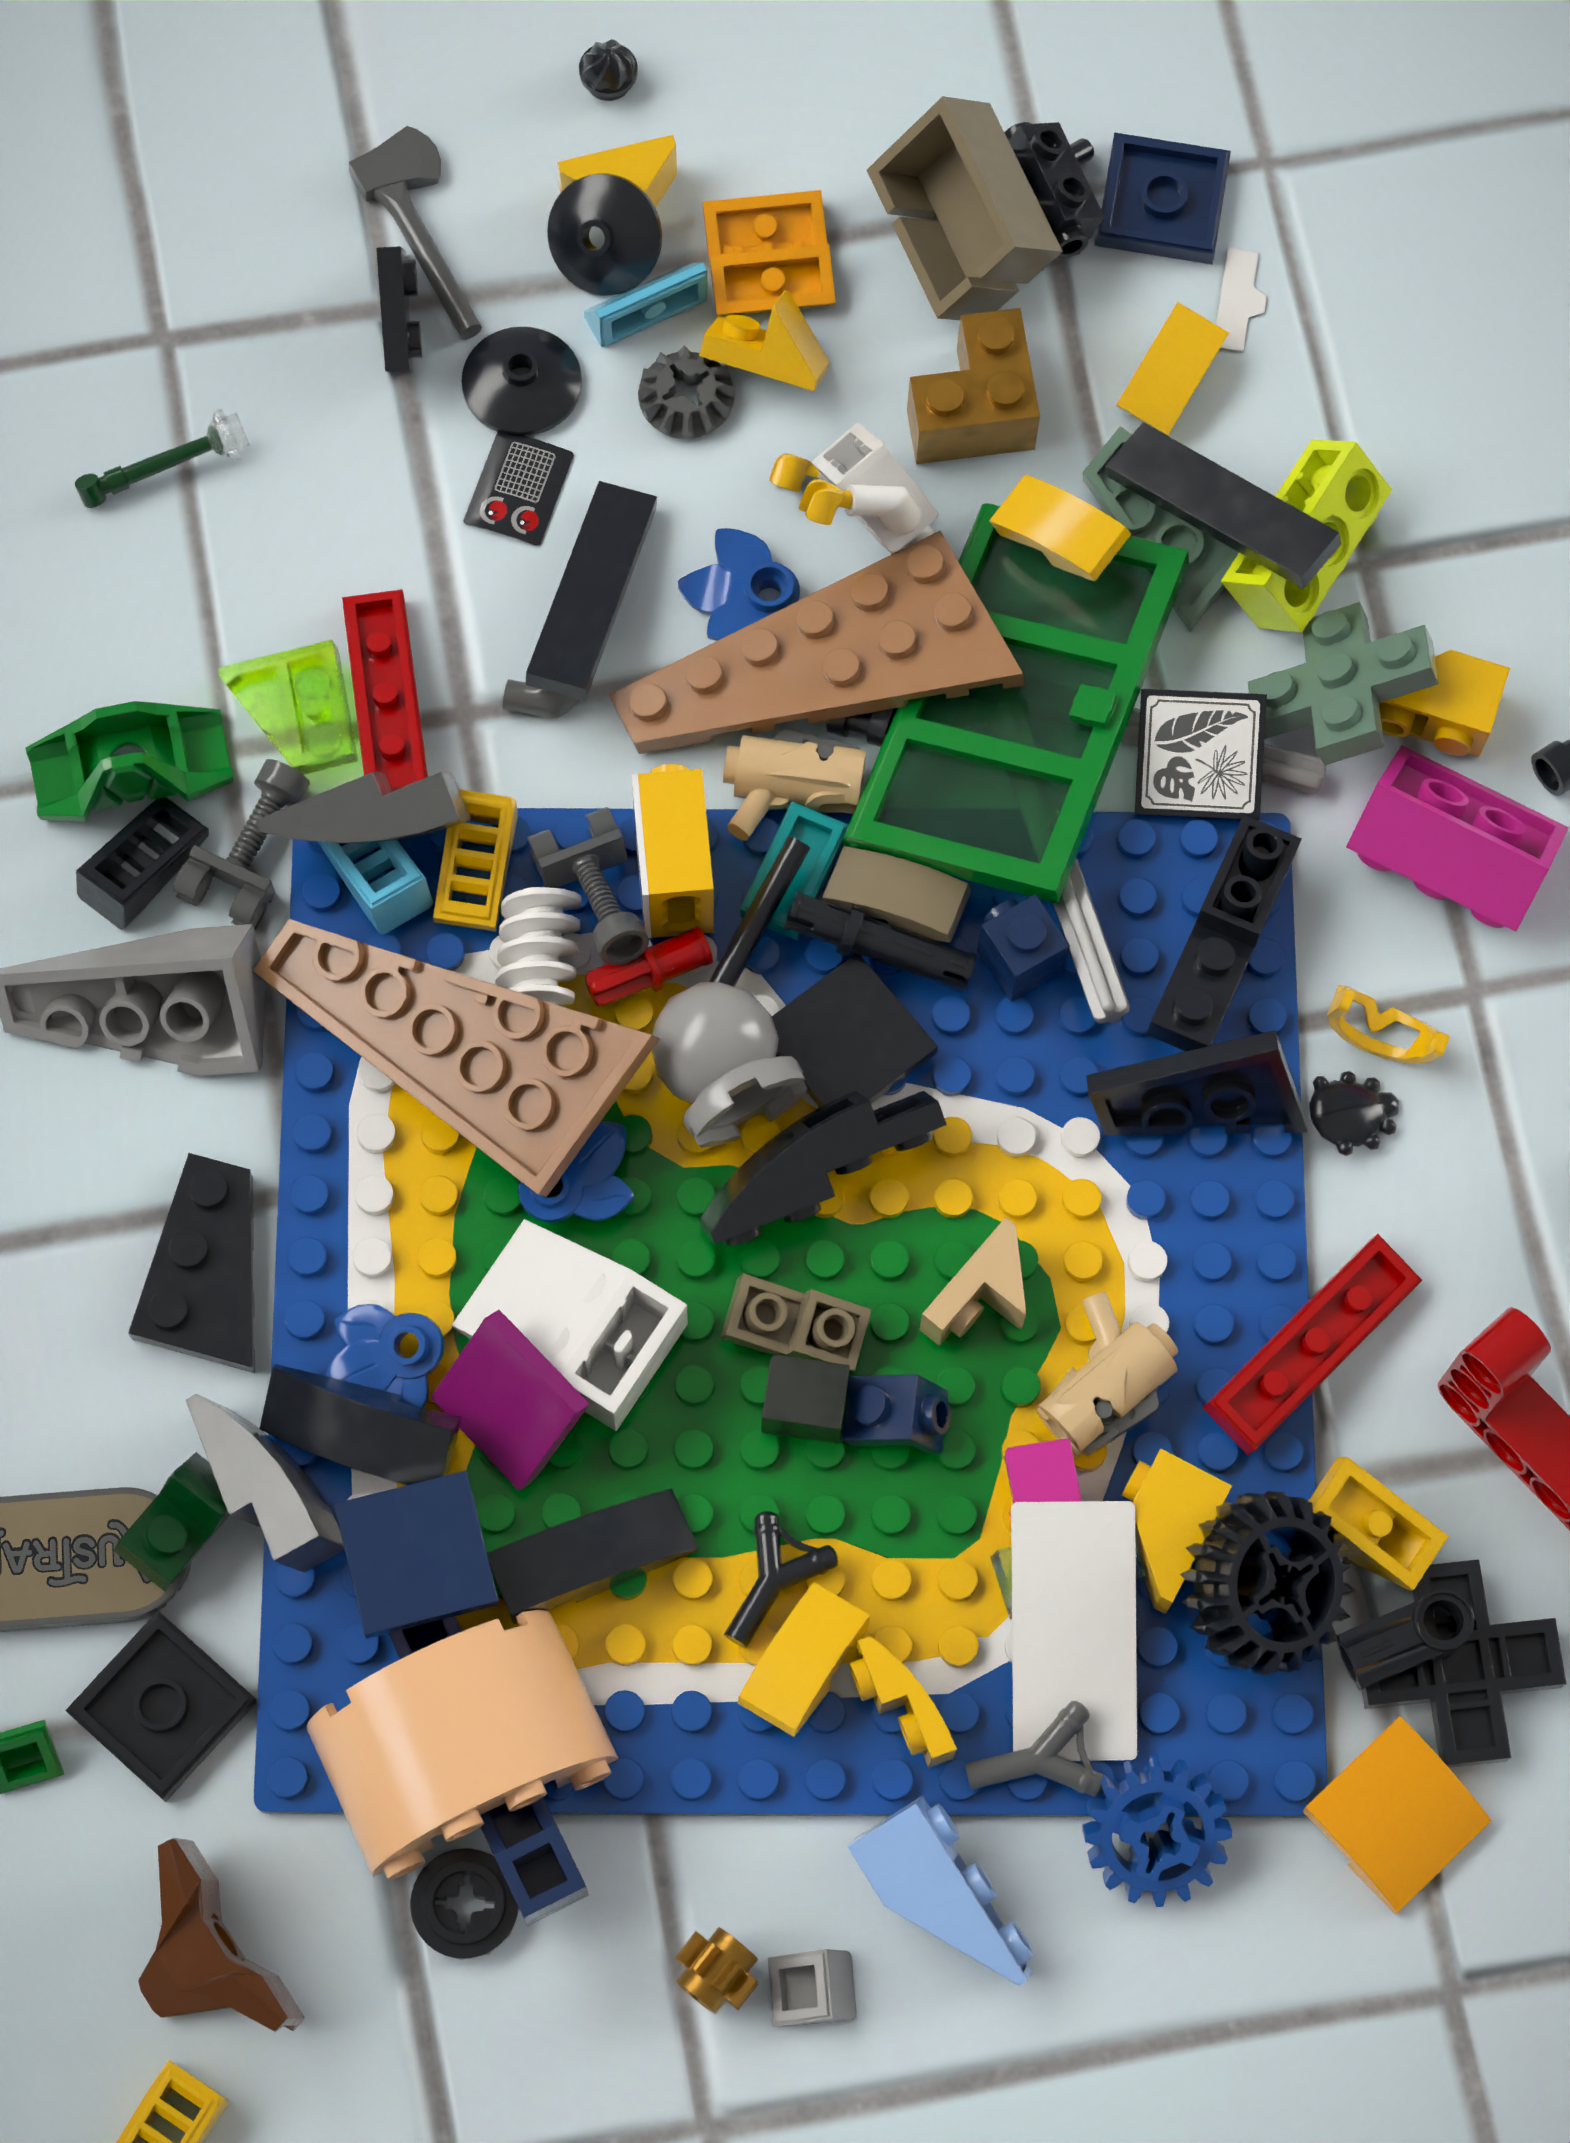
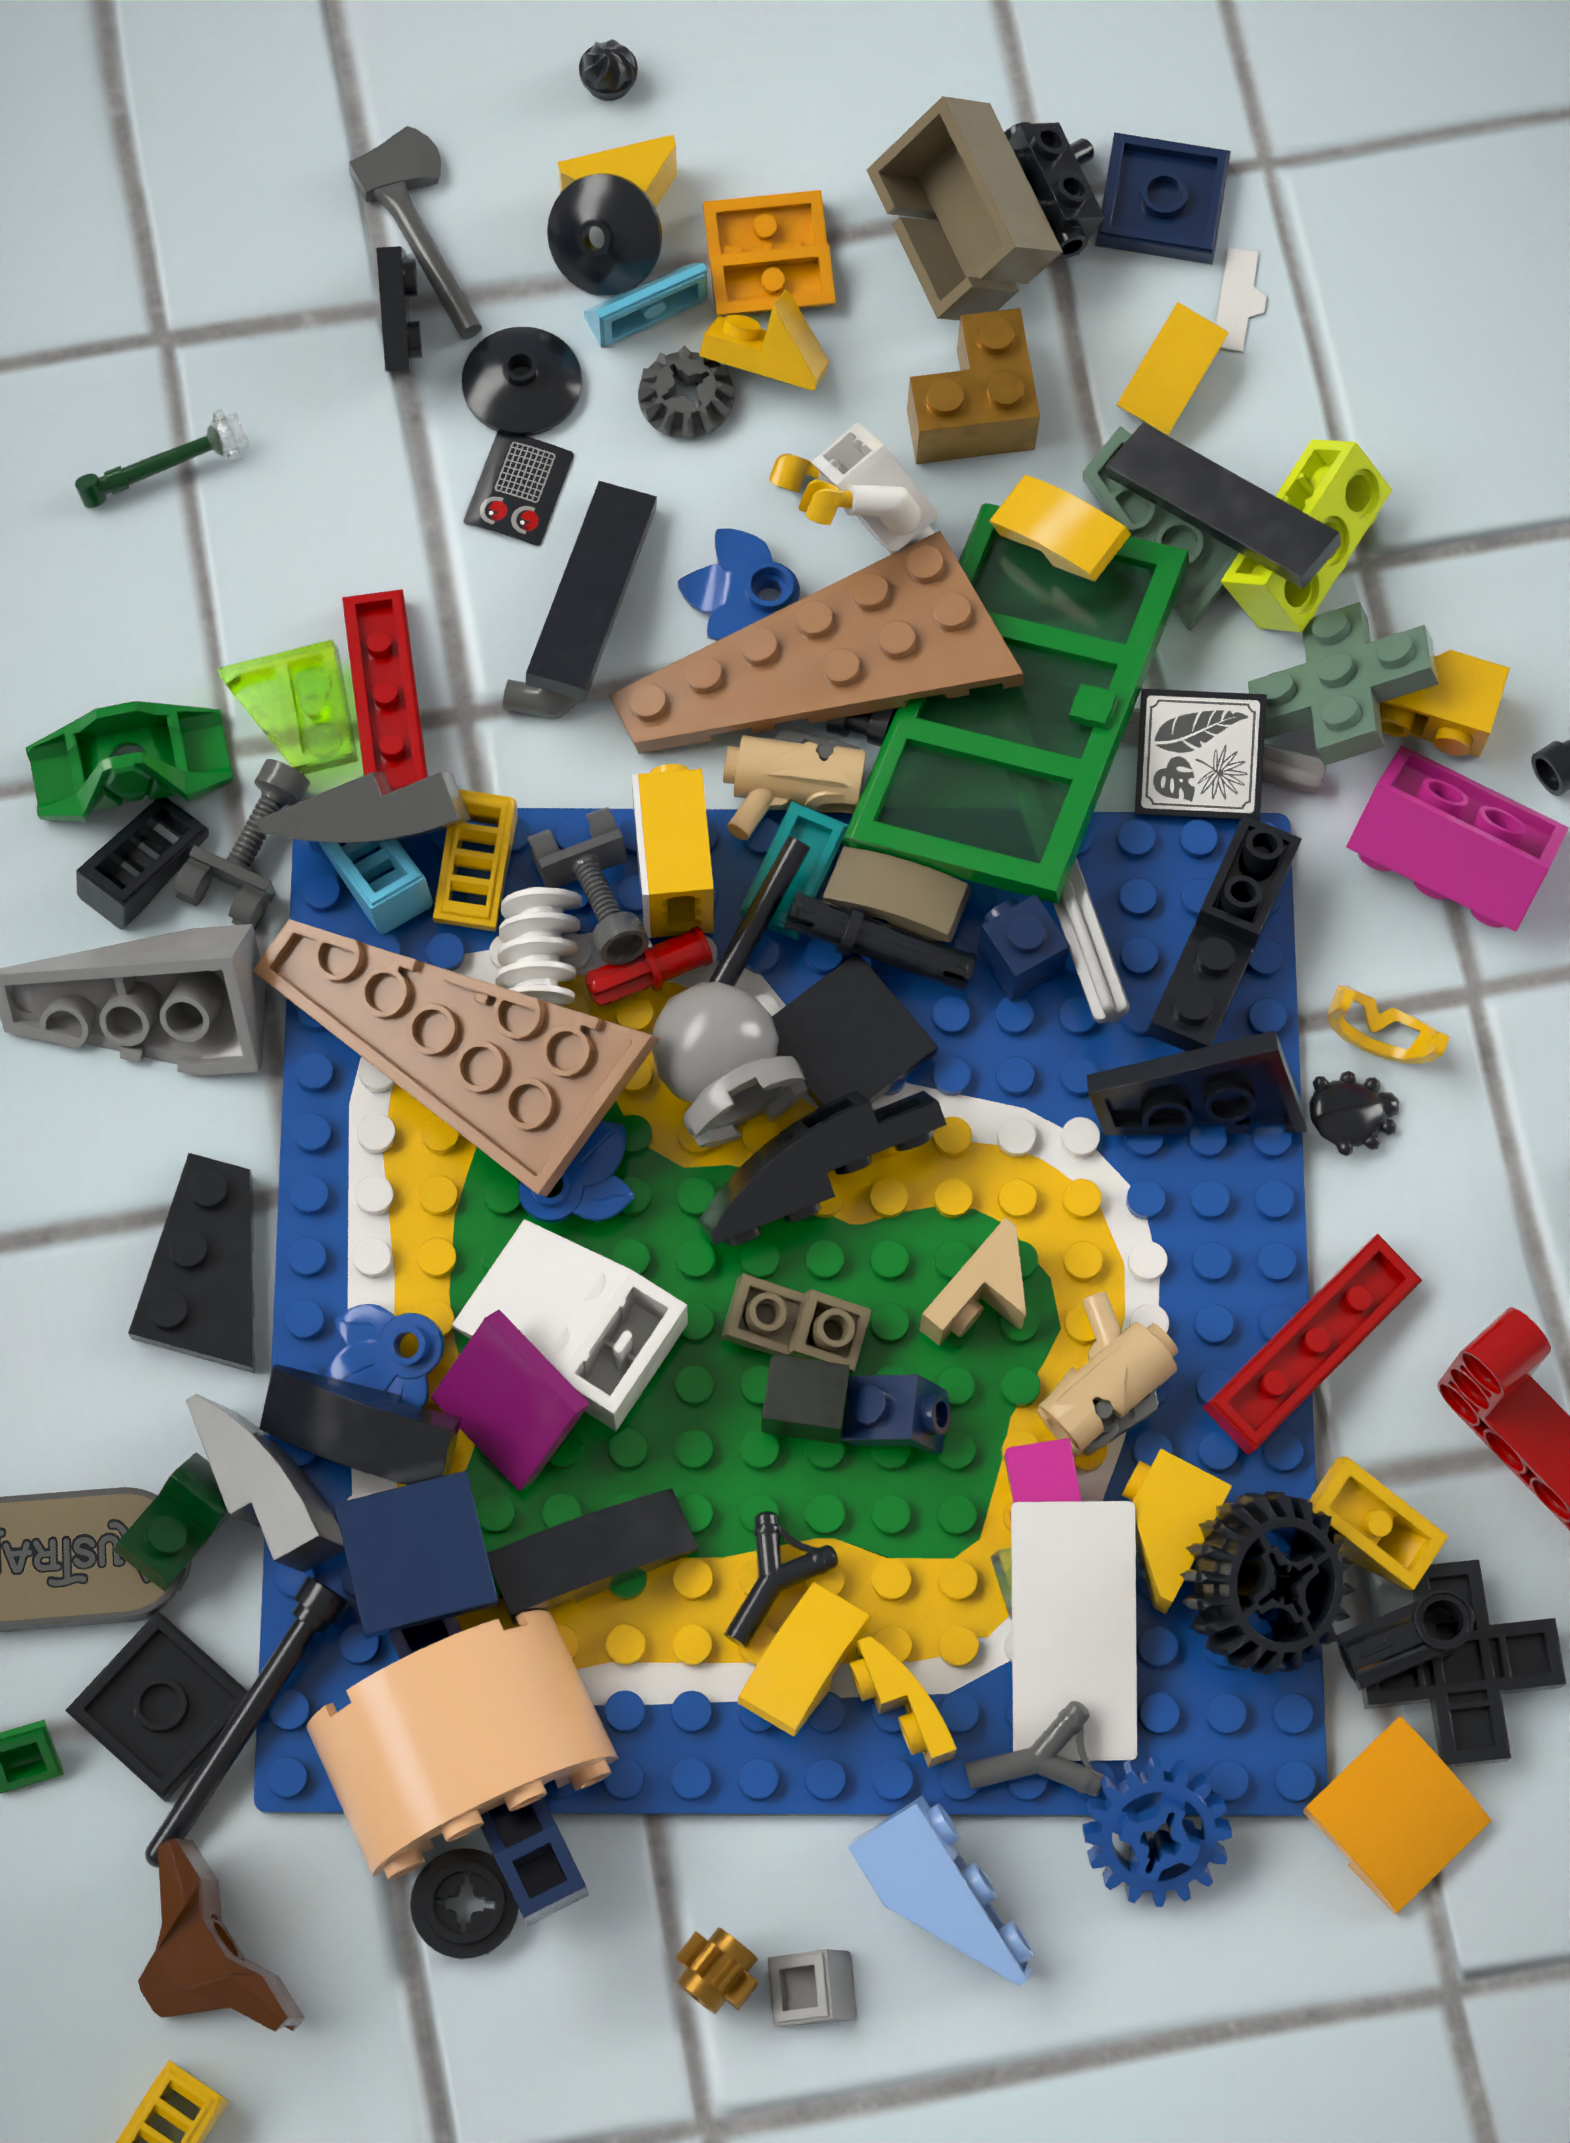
none -> black piece [145,1575,352,1868]

